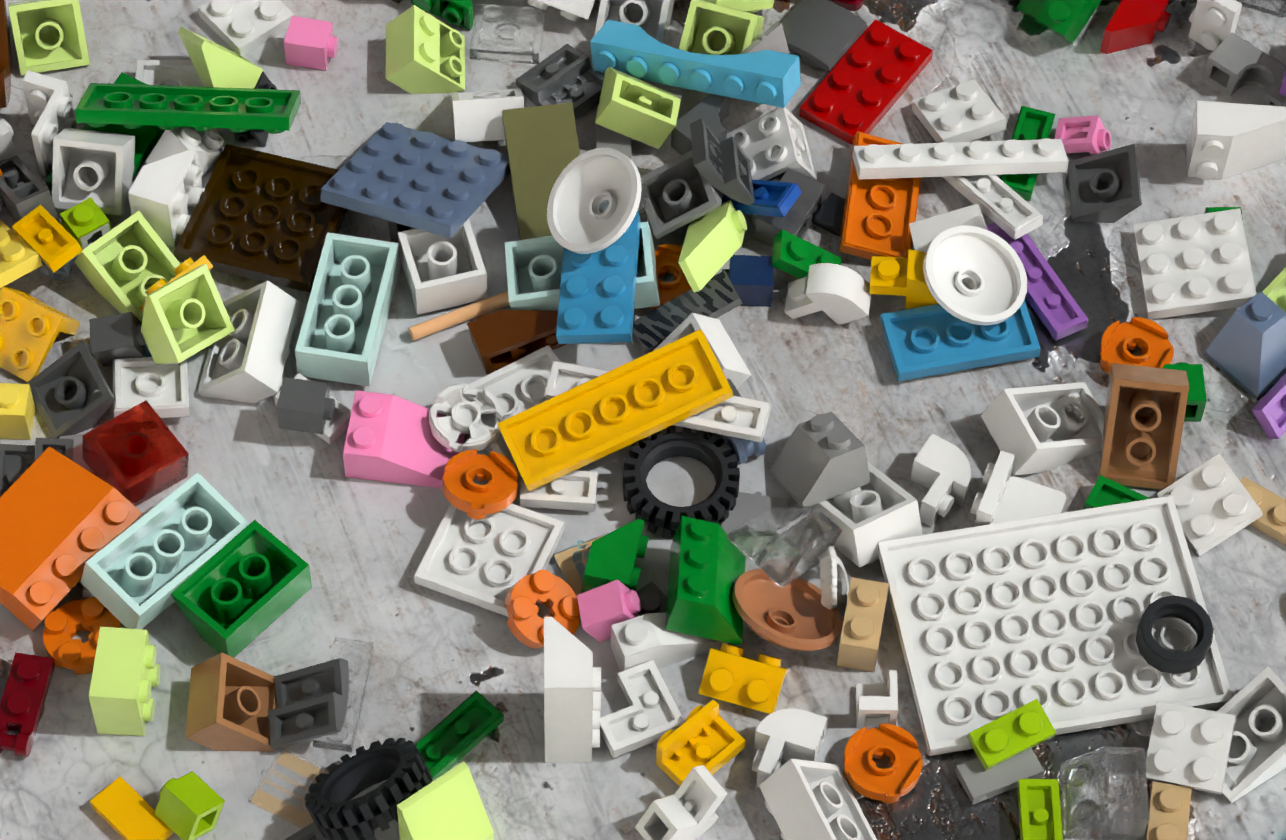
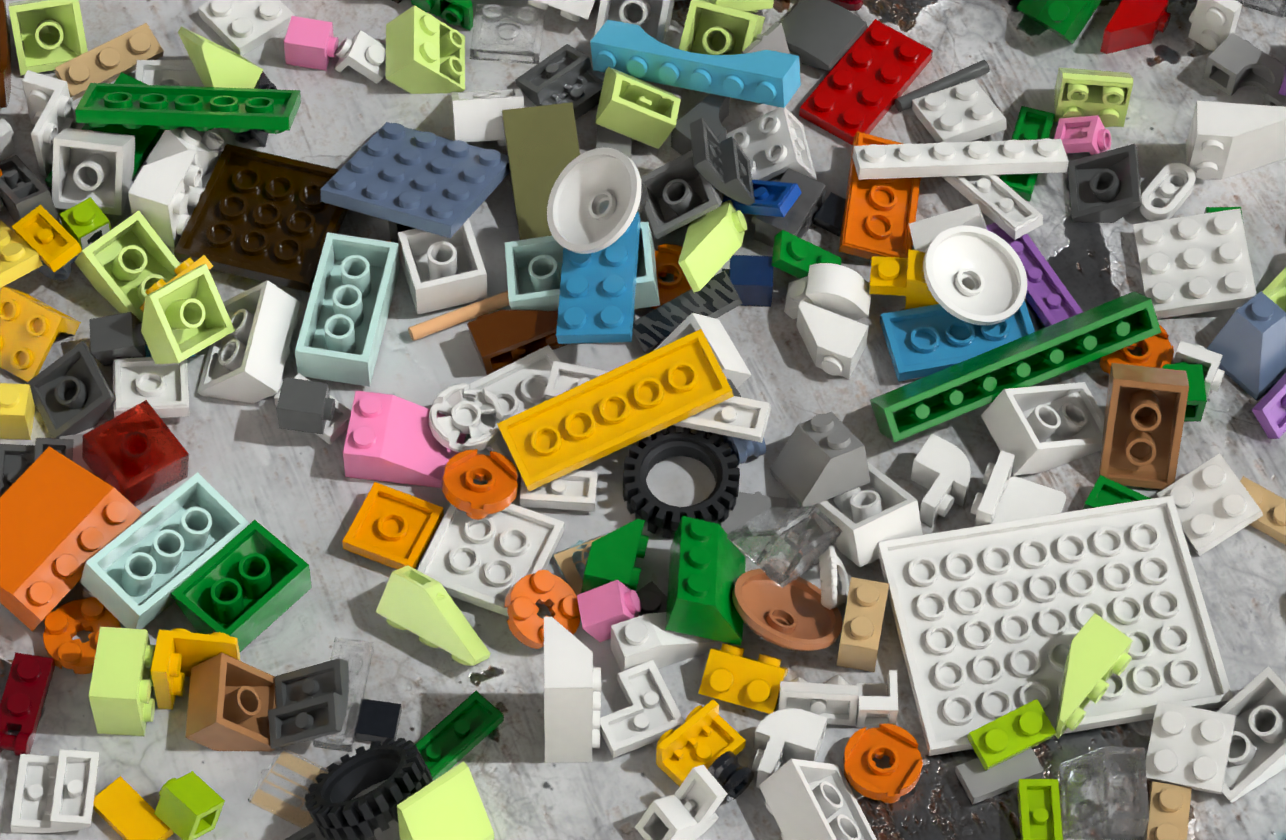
black tyre [1136,595,1214,674] -> none
none -> white slope [10,749,100,833]
none -> tan plate [54,23,164,101]
none -> yellow bracket [151,628,241,710]
none -> white bracket [334,30,386,84]
none -> light orange plate [342,482,444,569]
none -> black tile [355,699,402,743]
none -> yellowish green slope [376,565,491,666]
none -> black wheel [708,751,754,802]
none -> white tile [778,674,859,726]
none -> white slope [796,300,869,379]
none -> green brick [870,291,1161,442]
none -> dark grey bar [894,60,990,112]
none -> yellowish green slope [1054,67,1133,127]
none -> yellowish green slope [1055,613,1133,739]
none -> white plate [1139,163,1196,221]
none -> white bracket [1173,341,1225,399]

